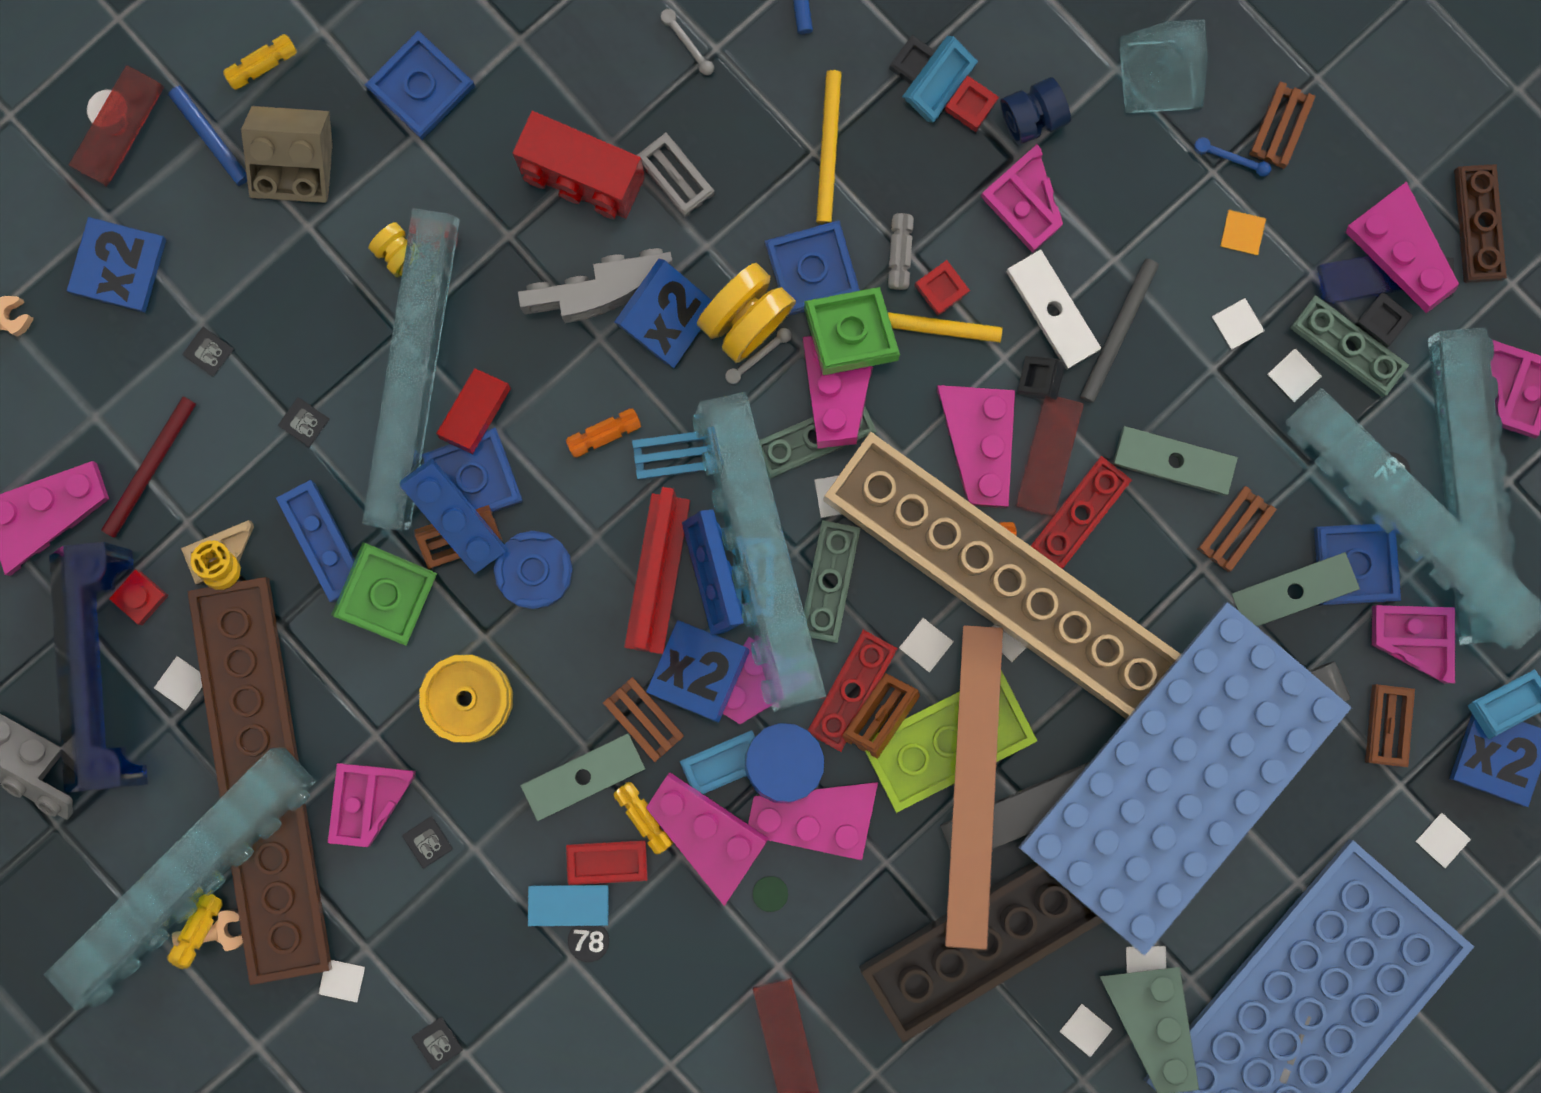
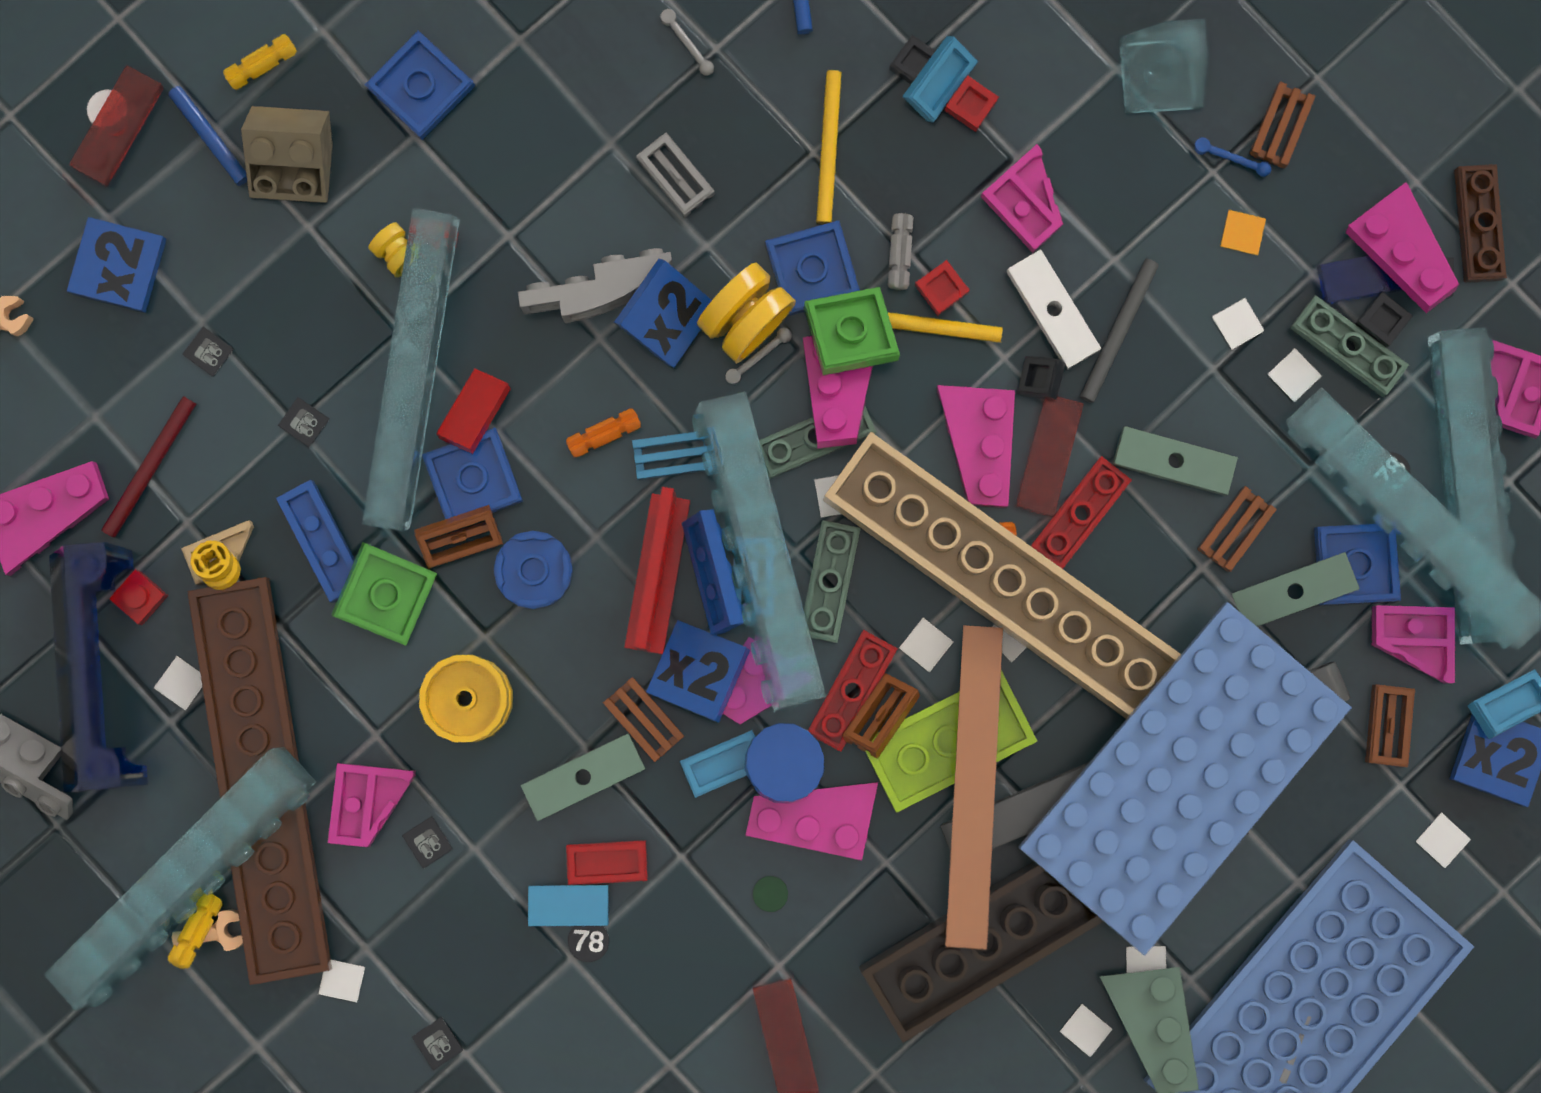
blue plate [400,458,506,574] -> none
red brick [512,111,645,219] -> none
yellow axle [613,782,674,855] -> none
dark pink wing [646,773,769,906] -> none
dark blue wheel [1000,77,1071,145] -> none

